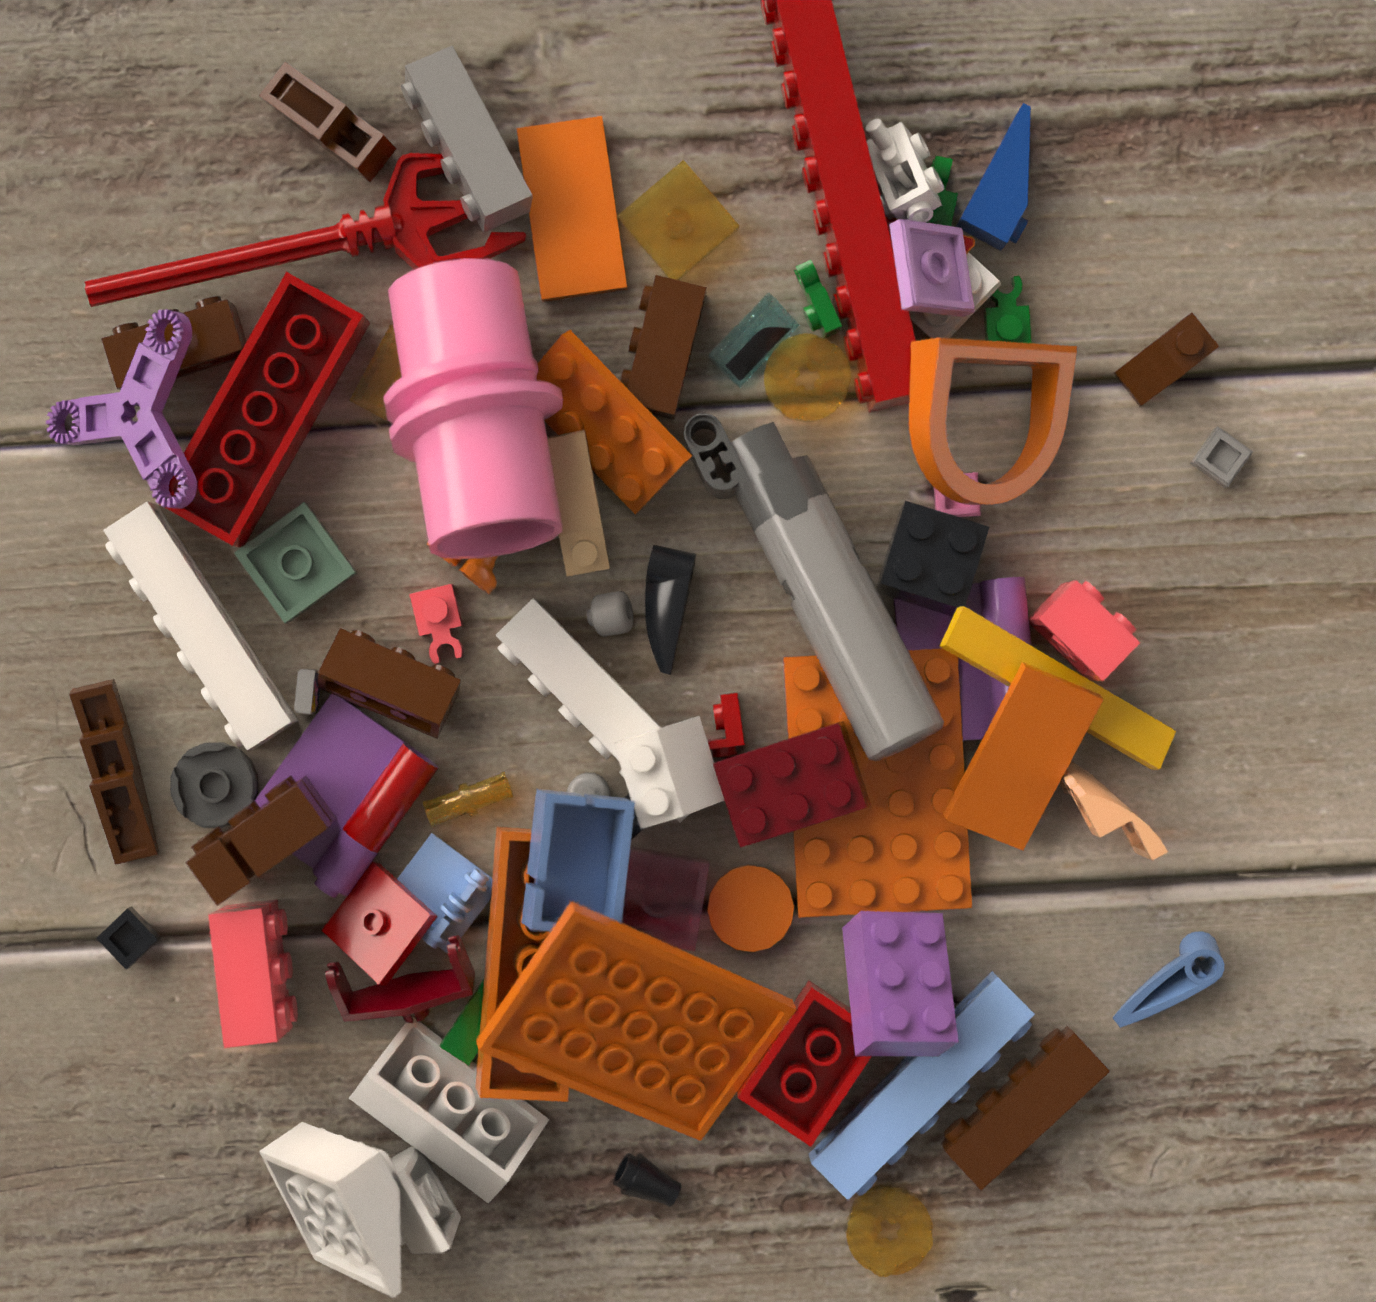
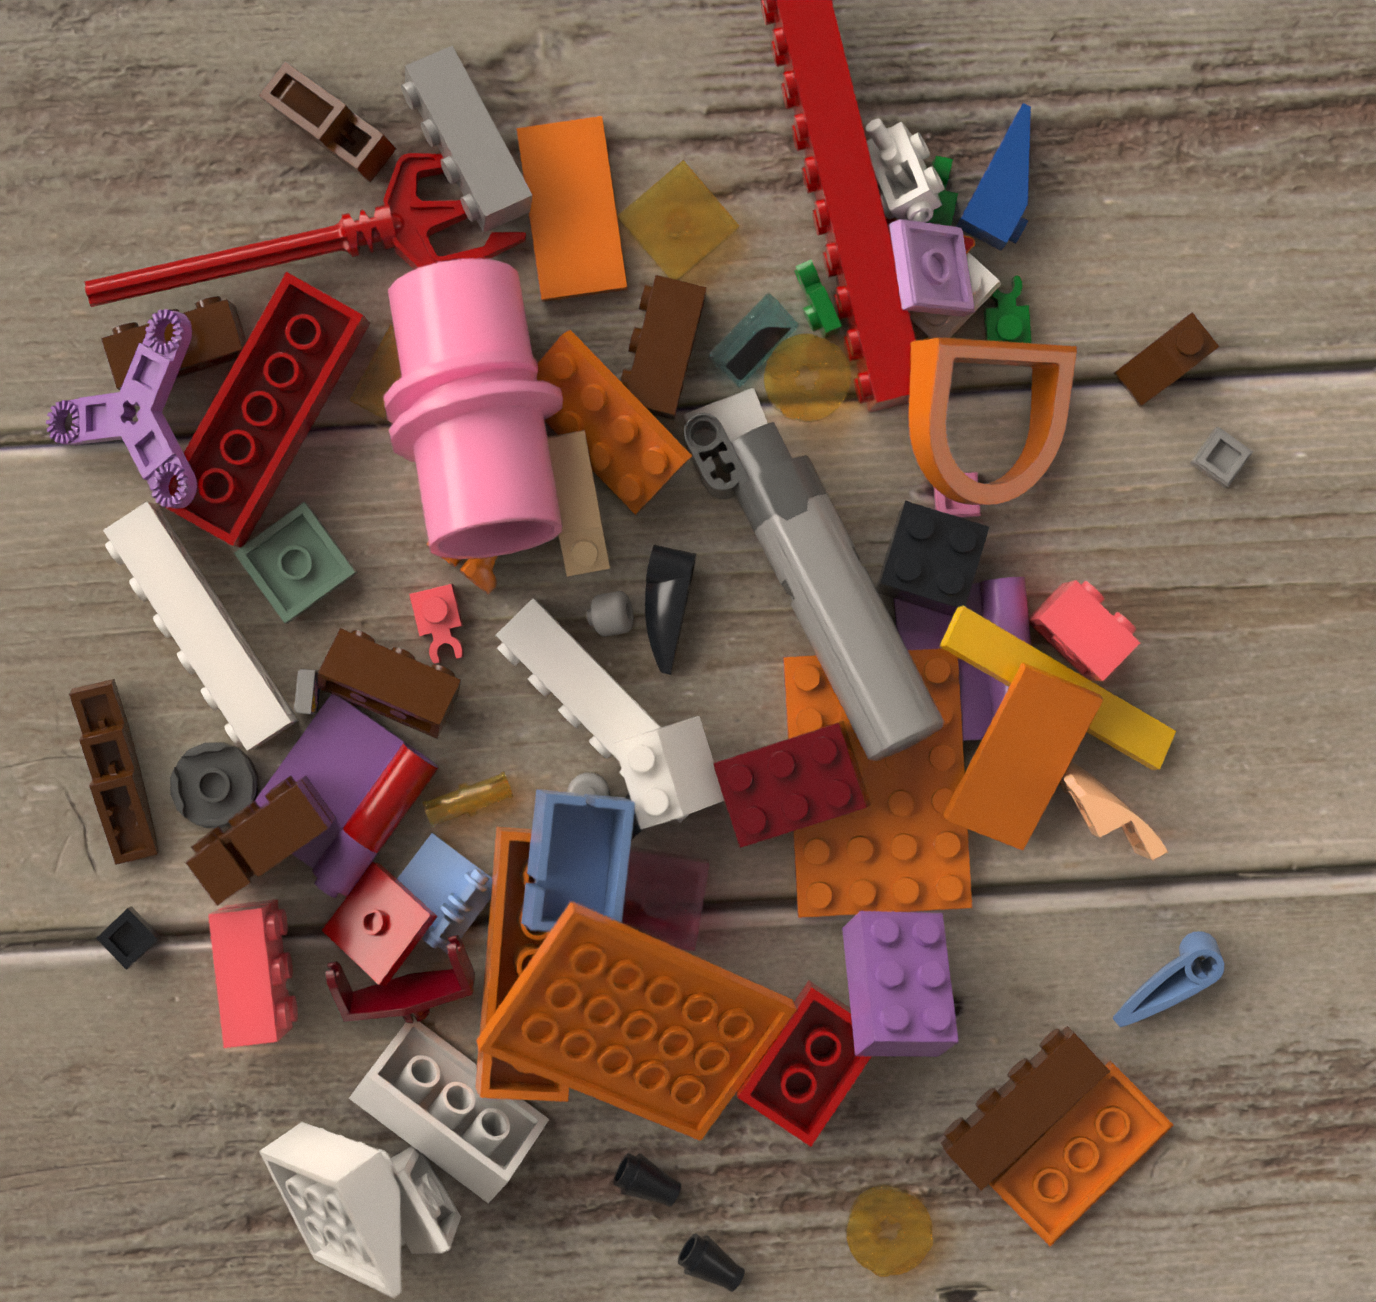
green piece [439,979,484,1066] -> none
red bracket [707,692,745,758] -> none
orange tile [707,864,794,952] -> none
light blue brick [809,971,1035,1200] -> none
none -> black cone [678,1233,745,1292]
none -> white sticker [684,388,768,446]
none -> orange tile [989,1061,1174,1247]

